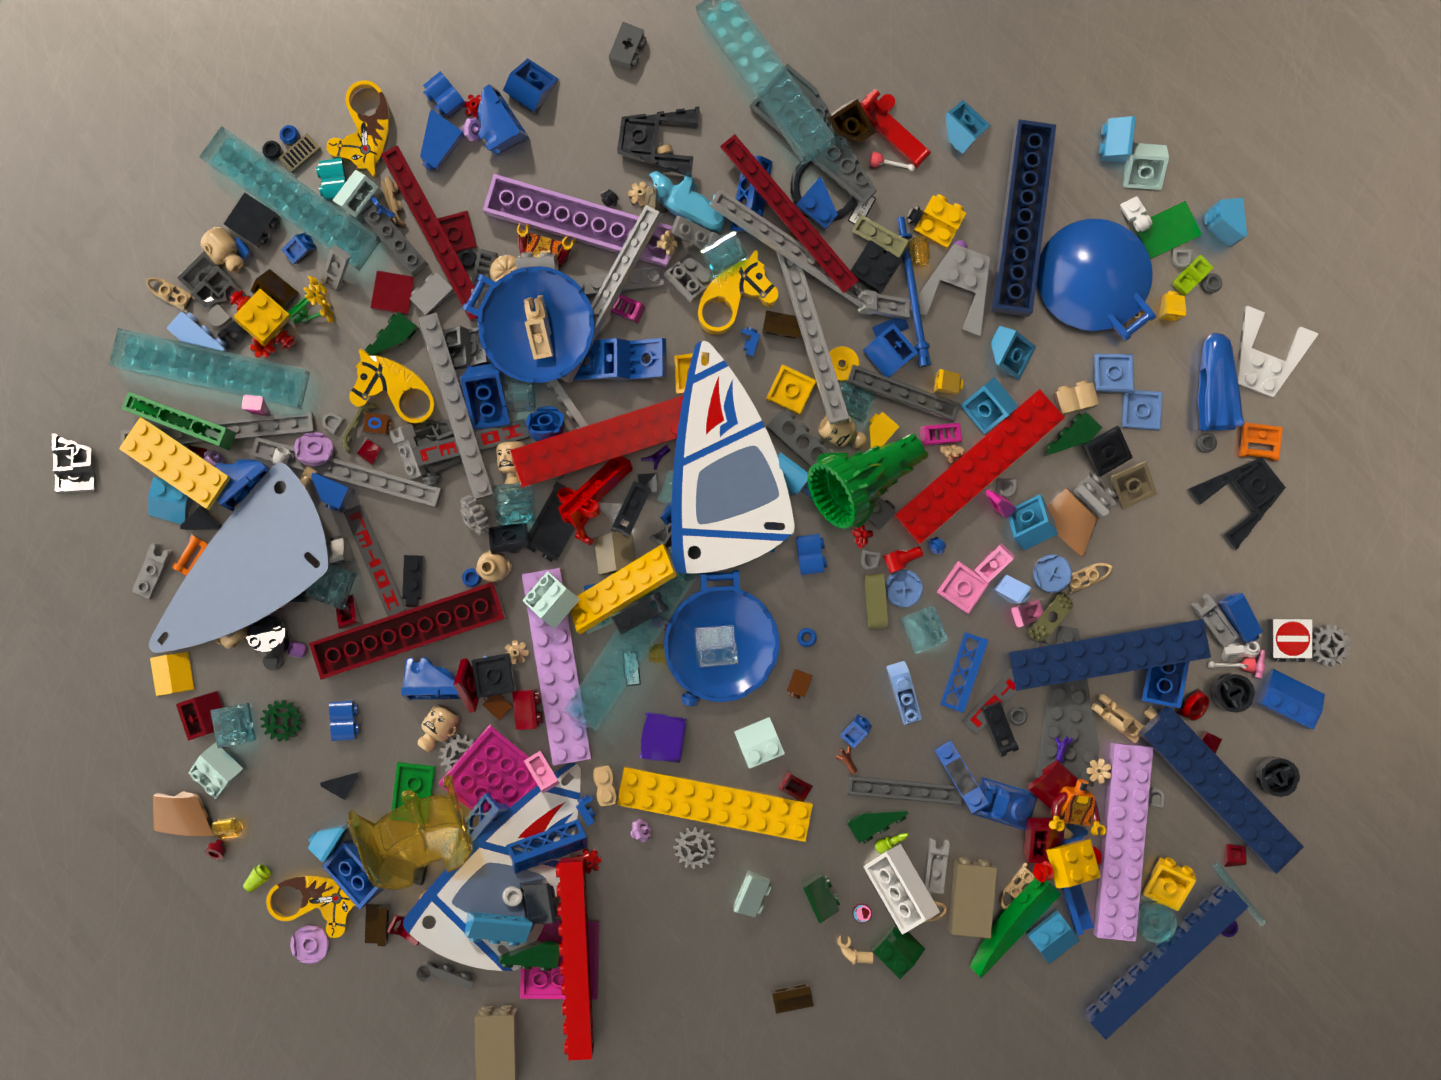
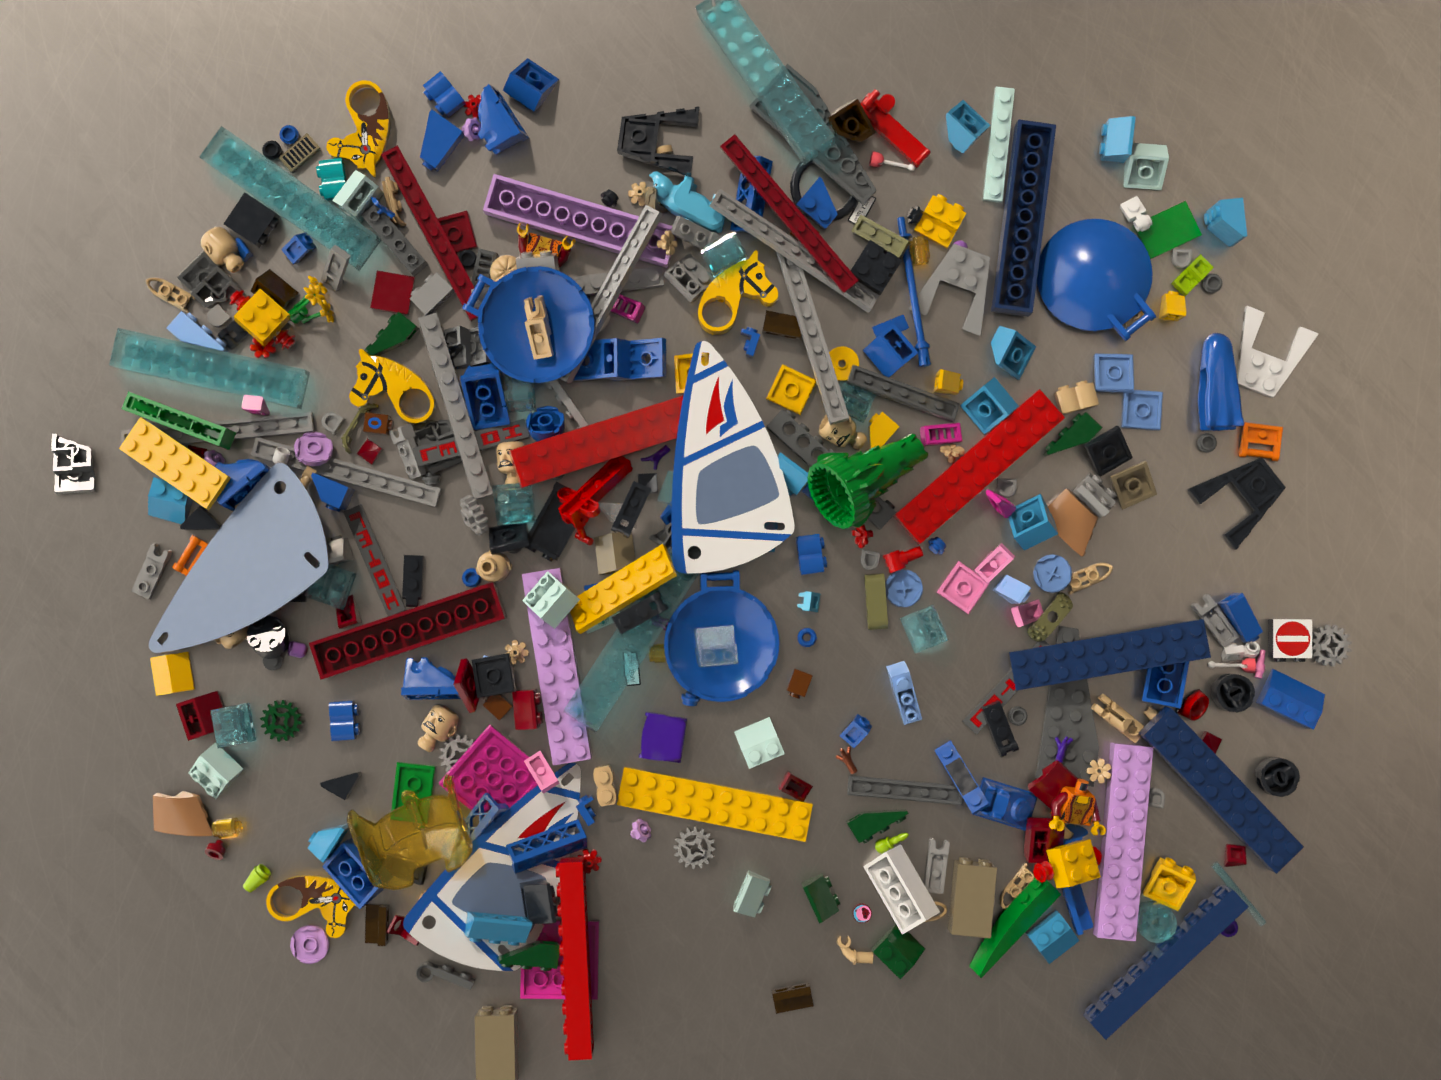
white tile [502,886,523,907] -> none
dark grey brick [609,22,646,70] -> none
light grey plate [858,290,910,320] -> none
blue fence [940,632,989,713] -> none
none -> medium azure tile [797,591,821,612]
none -> light aqua plate [983,86,1015,203]

